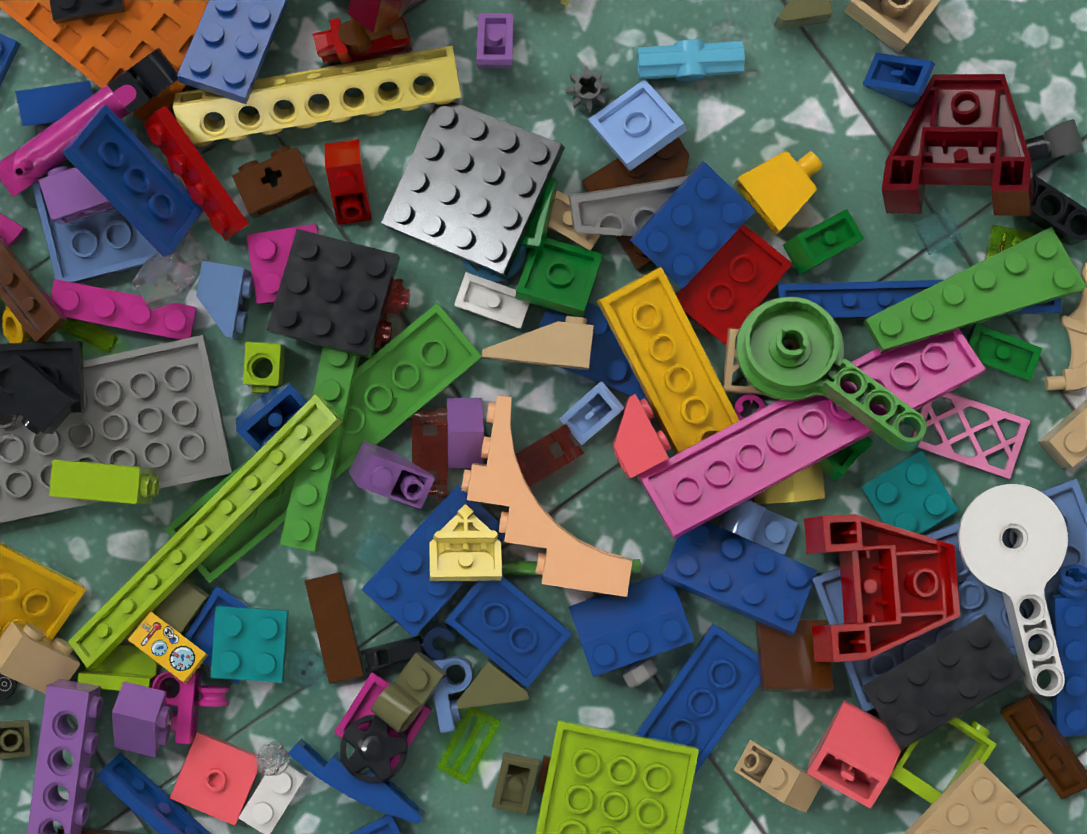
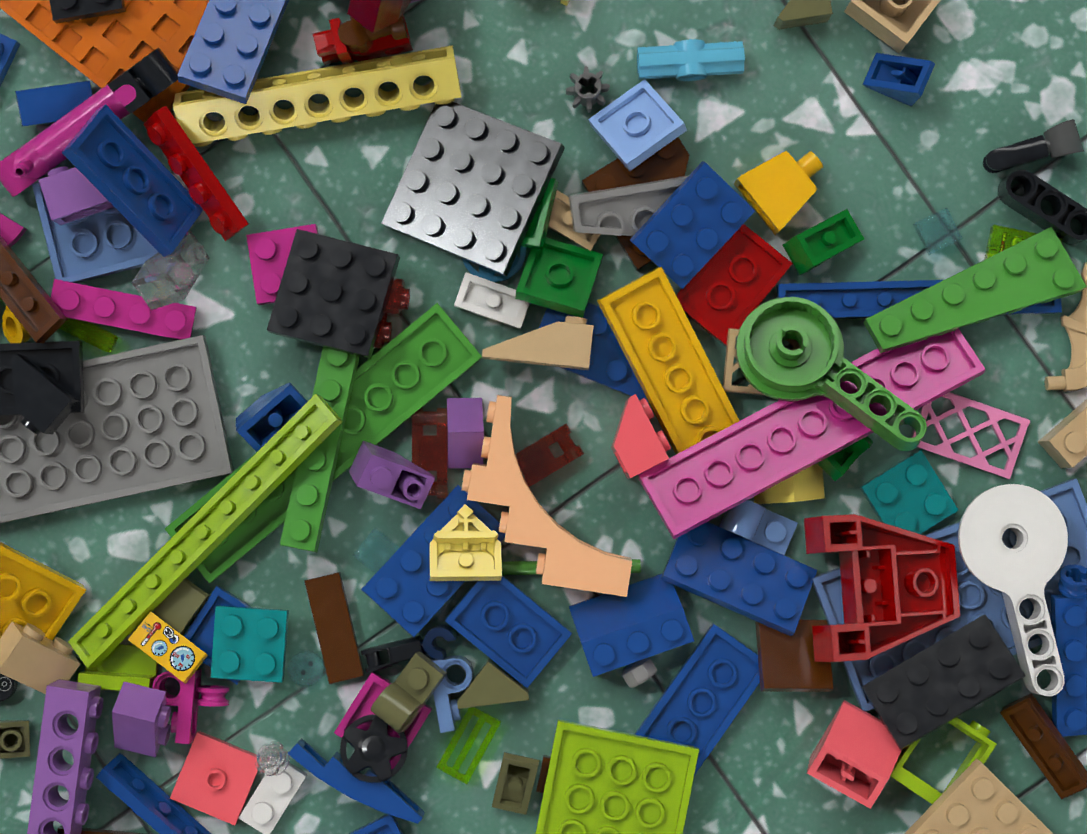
lime window [49,460,160,504] -> none
medium blue slope [196,261,253,340] -> none
reddish brown brick [232,146,318,219] -> none
lime brick [243,342,286,394] -> none
red slope [324,139,372,225] -> none
medium lavender slope [476,13,514,70] -> none
light blue slope [559,381,625,445] -> none
dark pink bush [733,394,765,421] -> none
tan slope [733,739,823,813] -> none
dark red wedge [881,74,1034,216] -> none
green plate [967,323,1043,382] -> none

